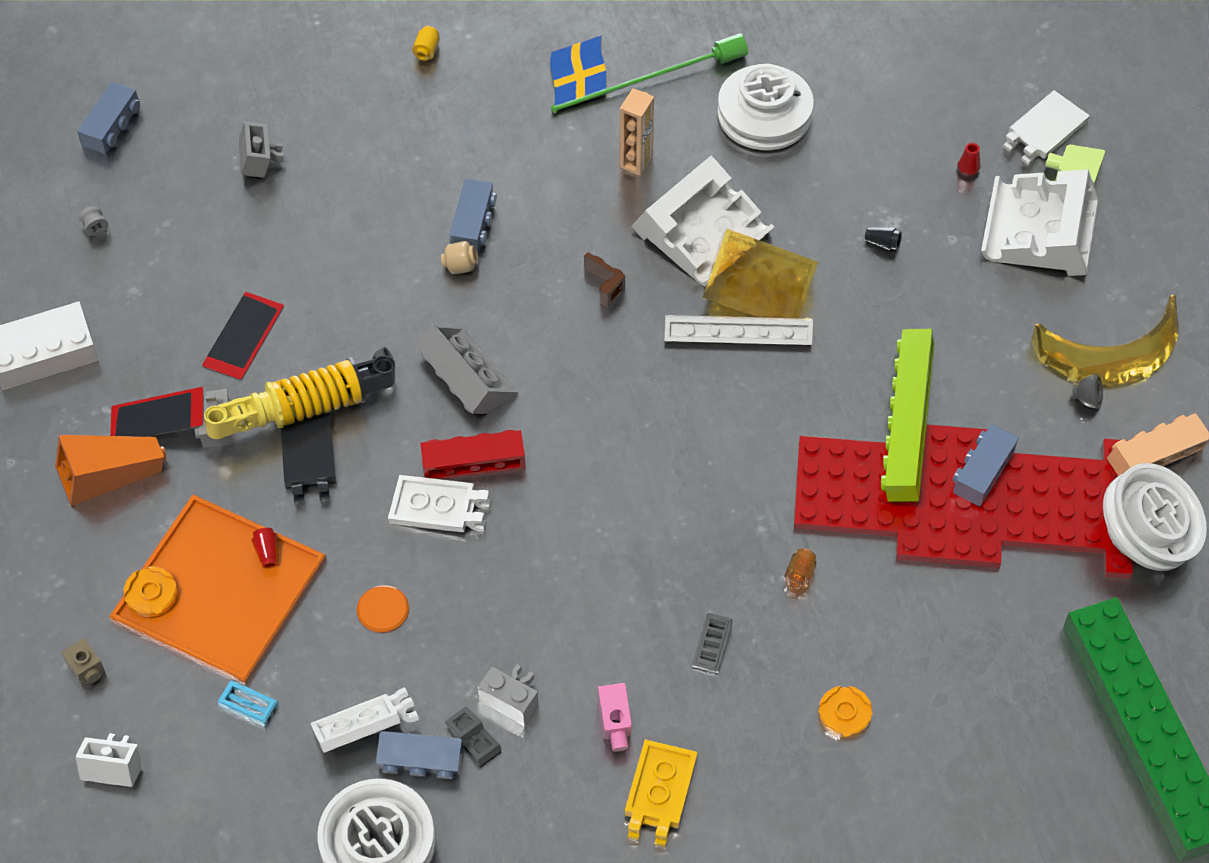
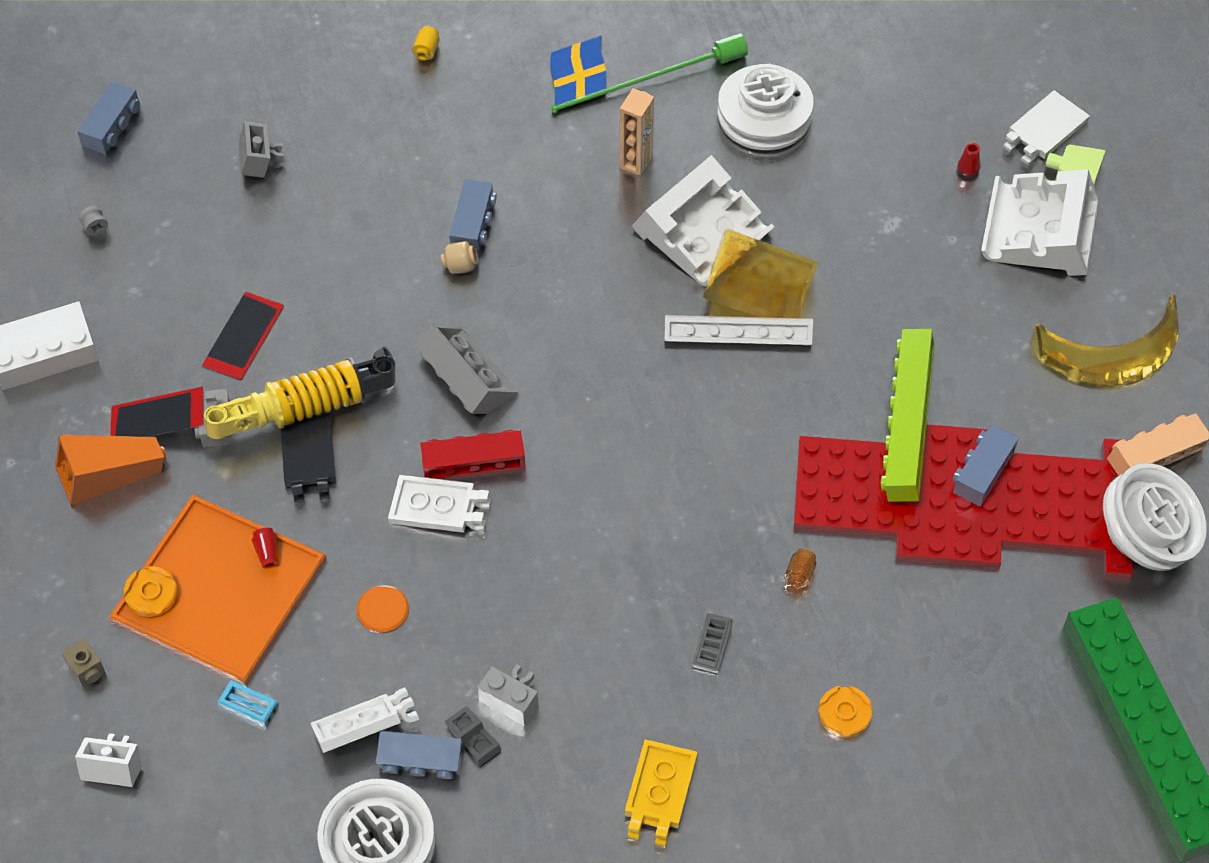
reddish brown bracket [584,252,625,308] -> none
bright pink torso [597,683,632,752] -> none
black cone [865,227,902,251] -> none
dark grey brick [1073,374,1103,409] -> none

